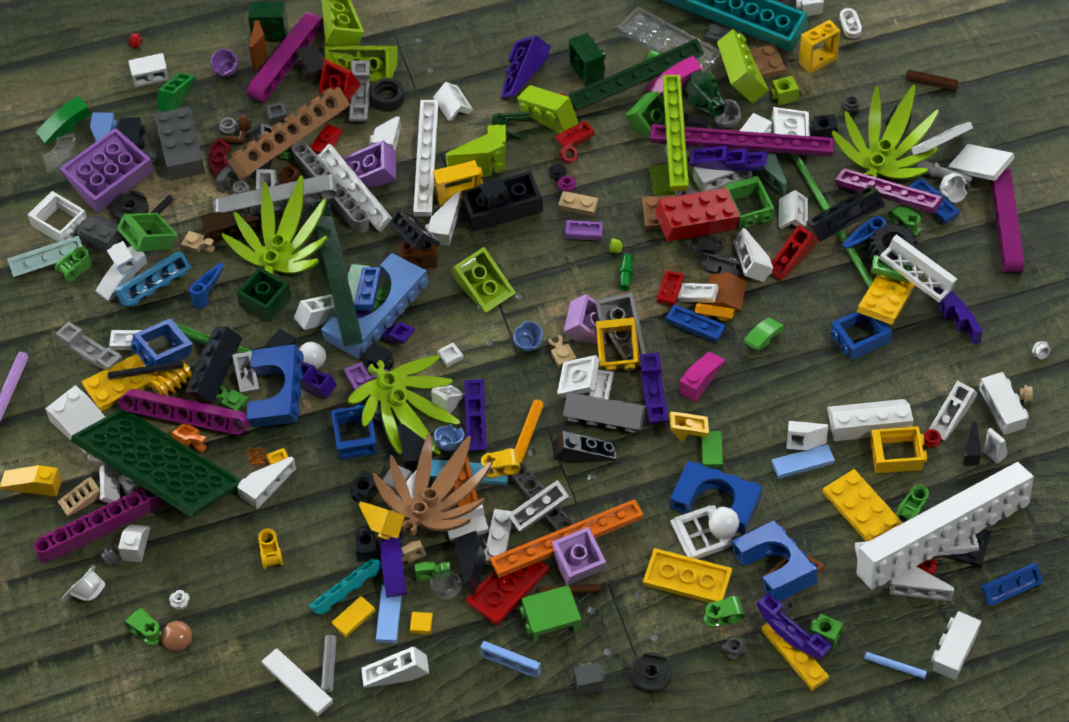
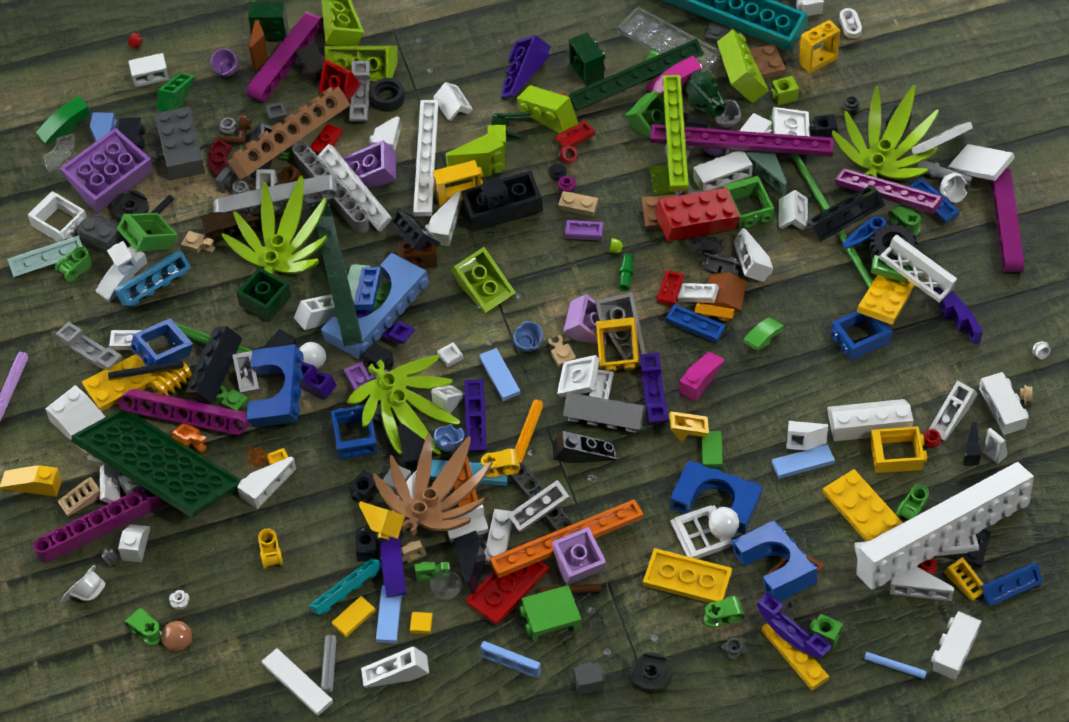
blue piece [189,263,224,308] -> none
dark purple slope [690,146,768,171] -> none
red slope [771,225,819,281] -> none
reddish brown axle [906,69,959,90] -> none
none -> light blue tile [479,348,520,401]
none -> yellow slope [944,557,984,601]

